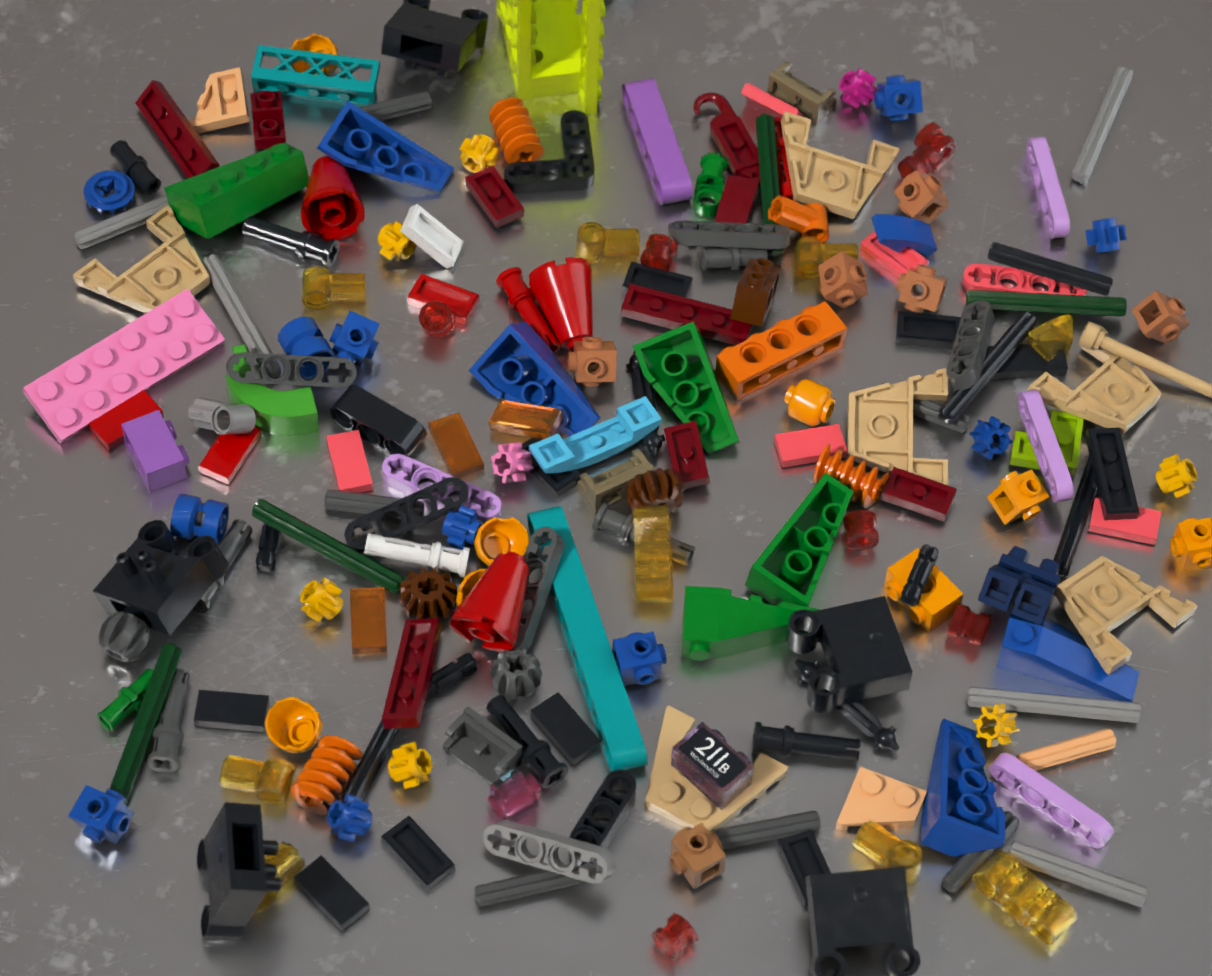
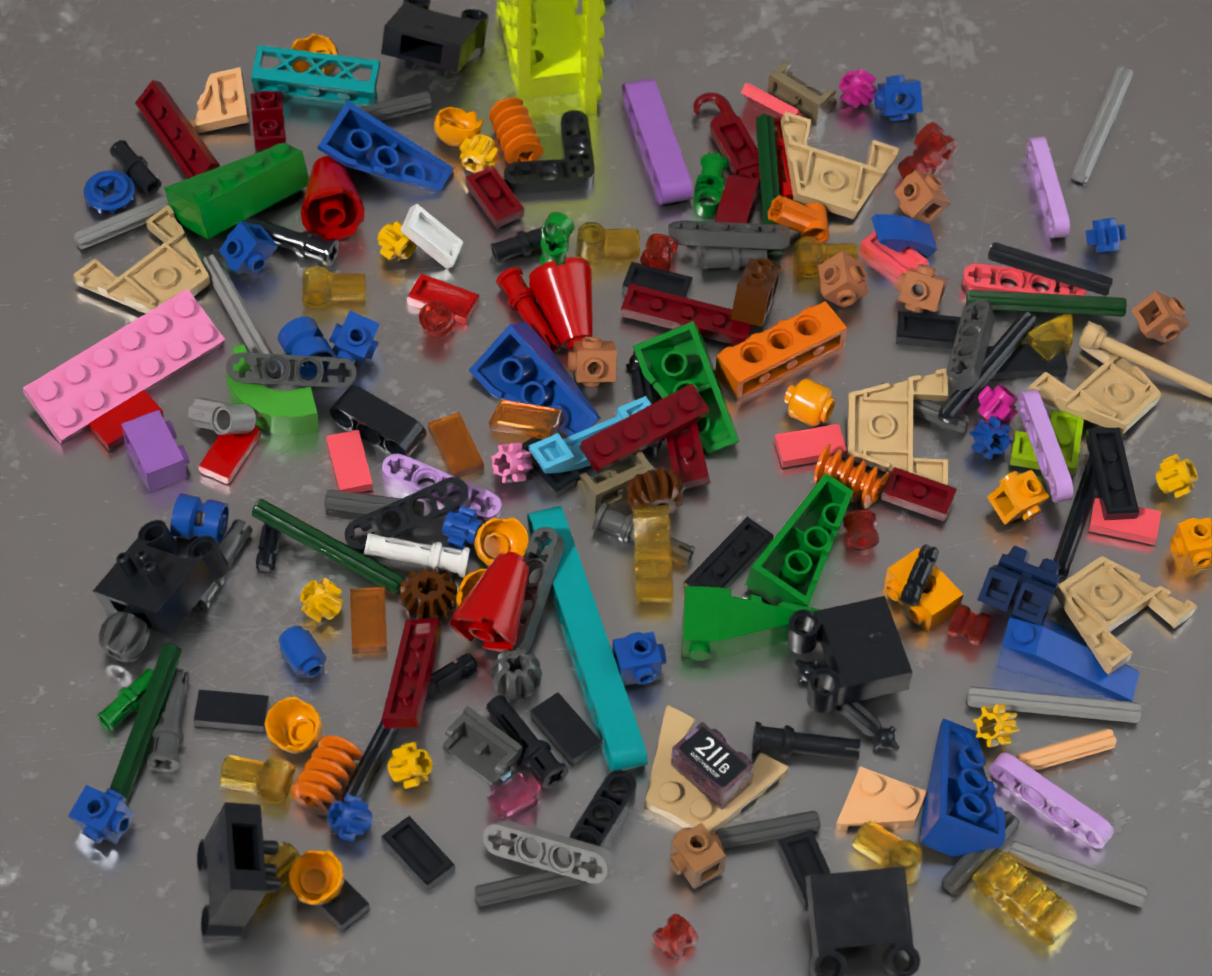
none -> blue brick [219,221,278,275]
none -> blue brick [278,626,327,678]
none -> light orange hair [288,850,344,905]
none -> light orange hair [434,106,483,148]
none -> black pin [490,227,542,263]
none -> green connector [540,212,575,266]
none -> dark red plate [579,384,710,474]
none -> black tile [683,516,774,589]
none -> dark pink gear [977,384,1018,424]

